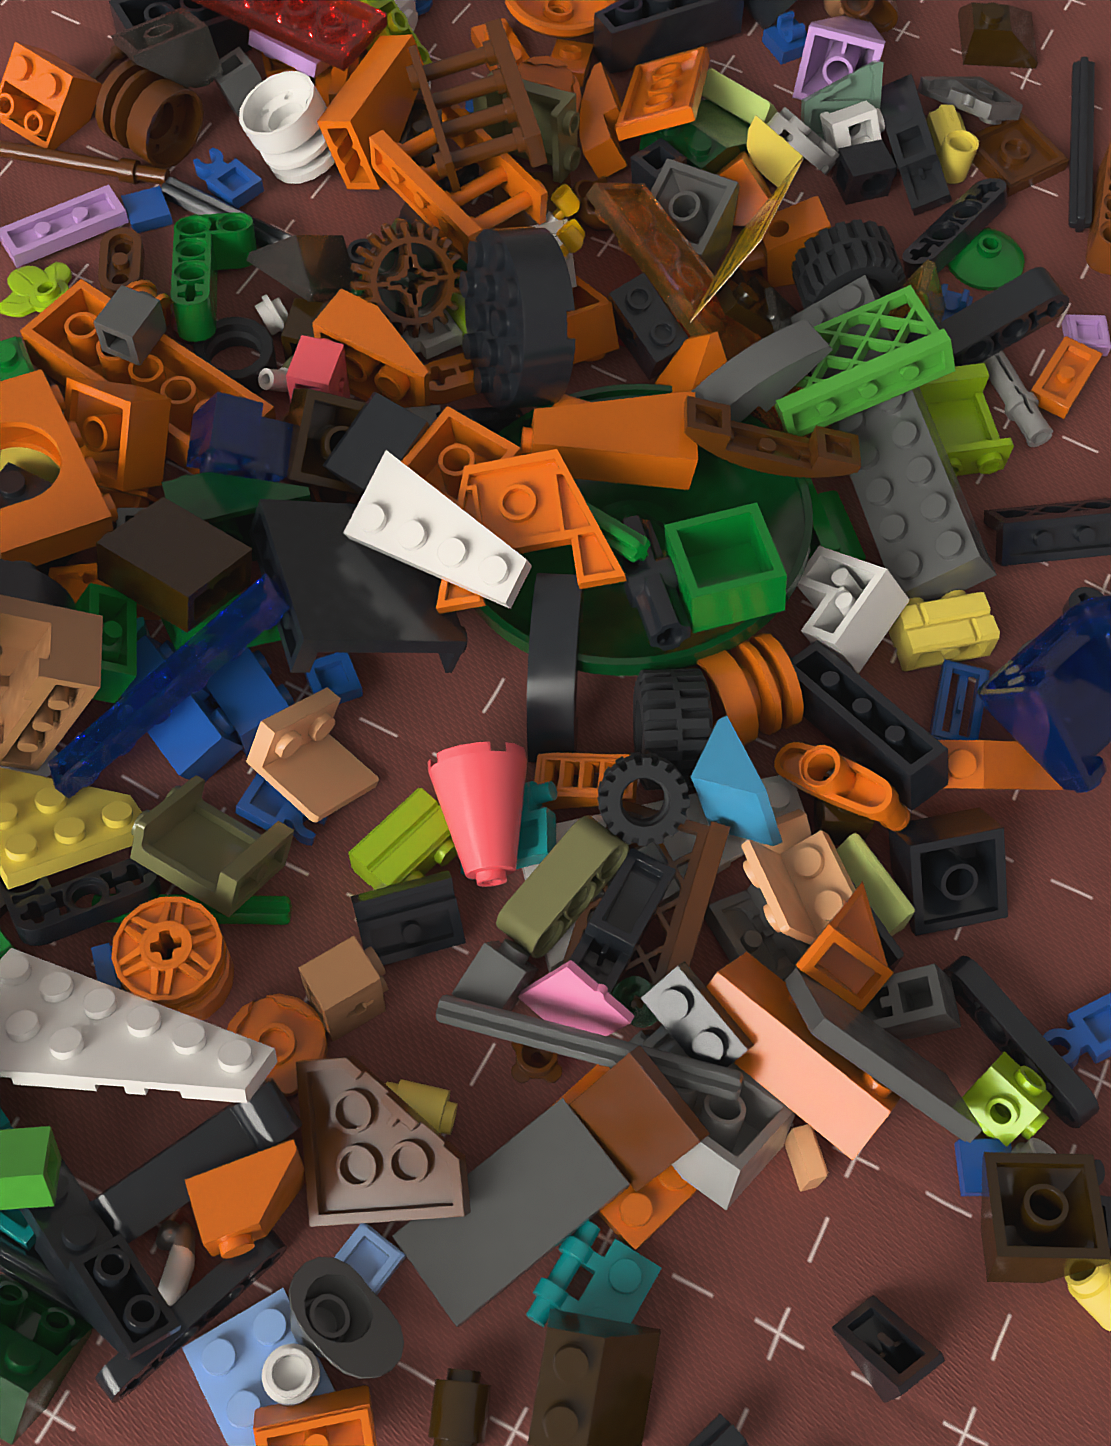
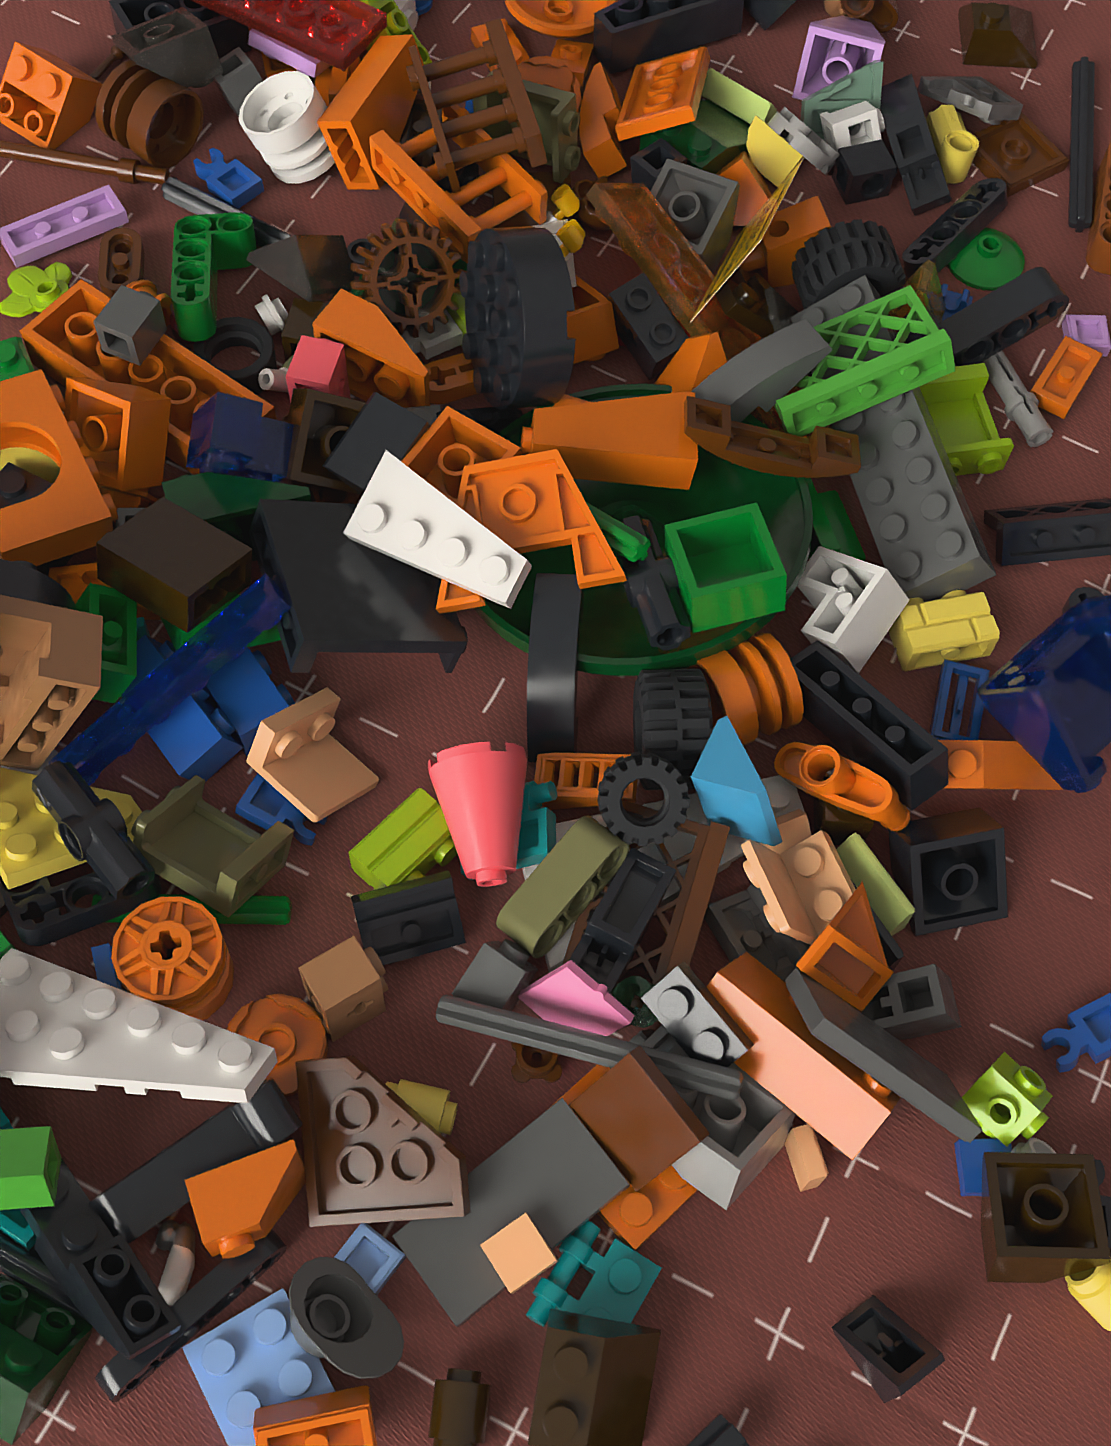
blue tile [121,186,173,233] -> none
white plate [262,1344,320,1406] -> none
blue plate [304,652,363,704] -> none
blue tile [762,11,807,65] -> none
black beam [942,955,1099,1129] -> none
none -> black piece [32,760,155,900]
none -> light nougat tile [480,1213,558,1294]

